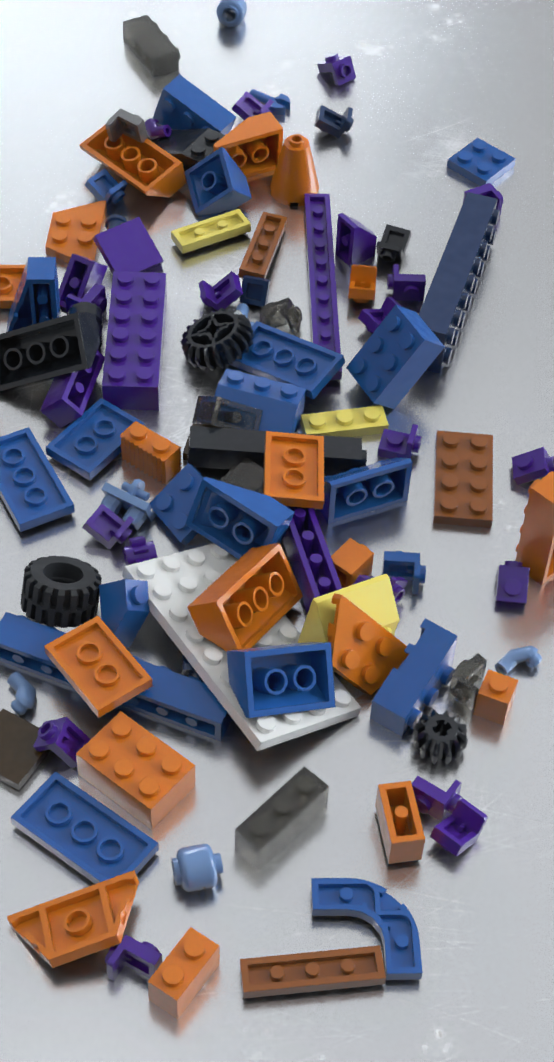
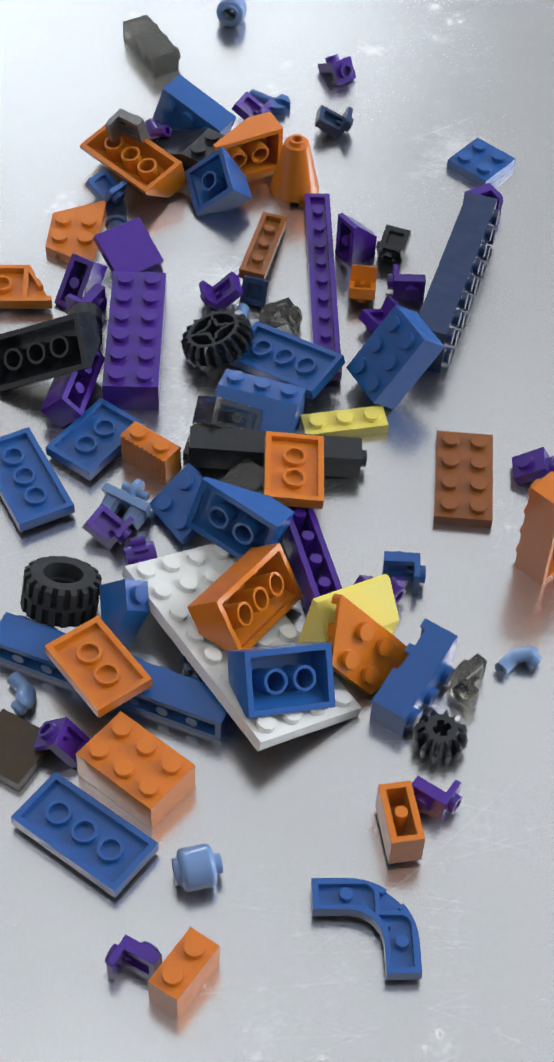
blue wedge [6,257,61,332] -> none
orange wing [7,870,139,968] -> none
light yellow plate [171,209,251,254] -> none
clear smoke brick [235,766,329,870] -> none
dark orange plate [240,945,386,999] -> none
blue slope [320,457,413,524] -> none
orange brick [331,538,374,588] -> none
dark purple bracket [377,424,422,459] -> none
dark purple bracket [430,798,488,857] -> none
orange brick [473,669,519,725] -> none
dark purple bracket [495,561,530,605] -> none

